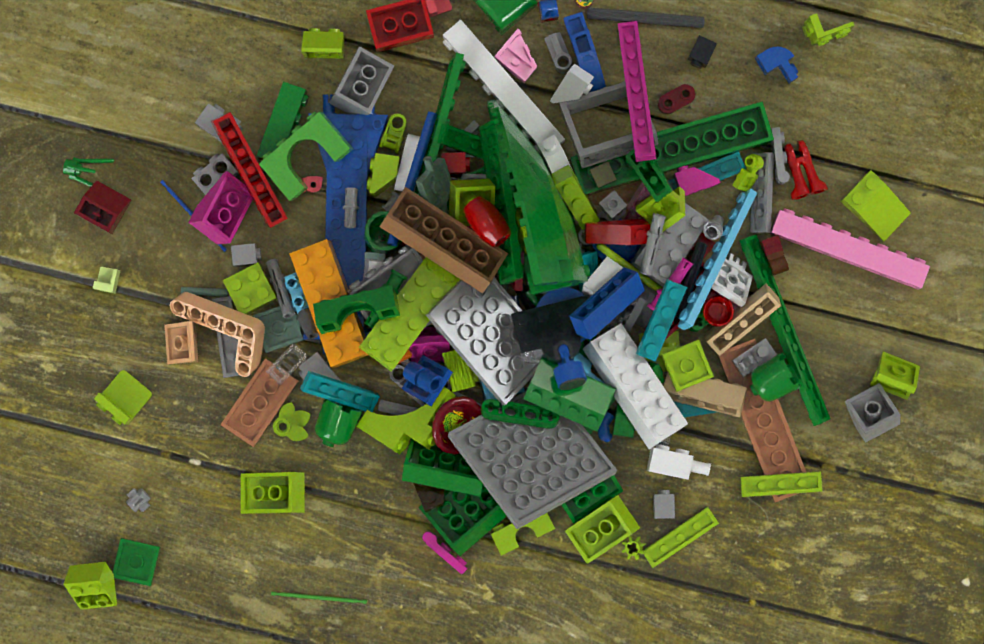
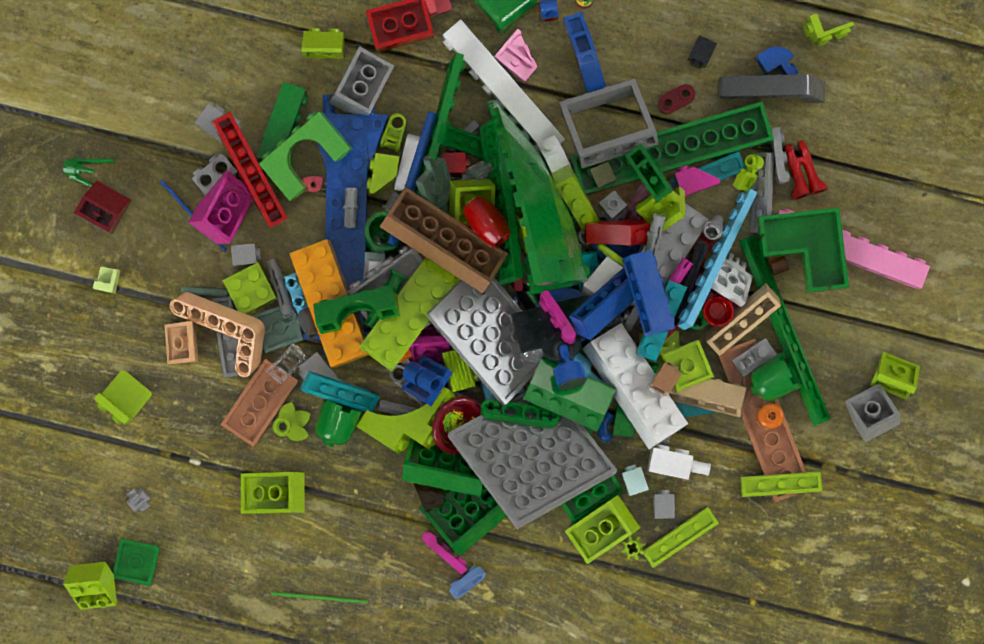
lime arch [490,513,555,556] -> none
light grey piece [544,32,572,74] -> none
white slope [550,64,594,103] -> none
dark grey axle [587,7,705,28] -> none
dark pink plate [618,21,656,162] -> none
lime slope [840,170,911,242] -> none
none -> medium blue plate [449,566,486,599]
none -> clear plate [466,161,493,180]
none -> dark pink hinge [539,290,576,345]
none -> light aqua brick [621,464,649,496]
none -> blue brick [622,250,675,337]
none -> medium nougat brick [648,362,682,396]
none -> dark grey beam [718,74,825,103]
none -> green piece [756,207,849,294]
none -> orange head [757,403,784,429]

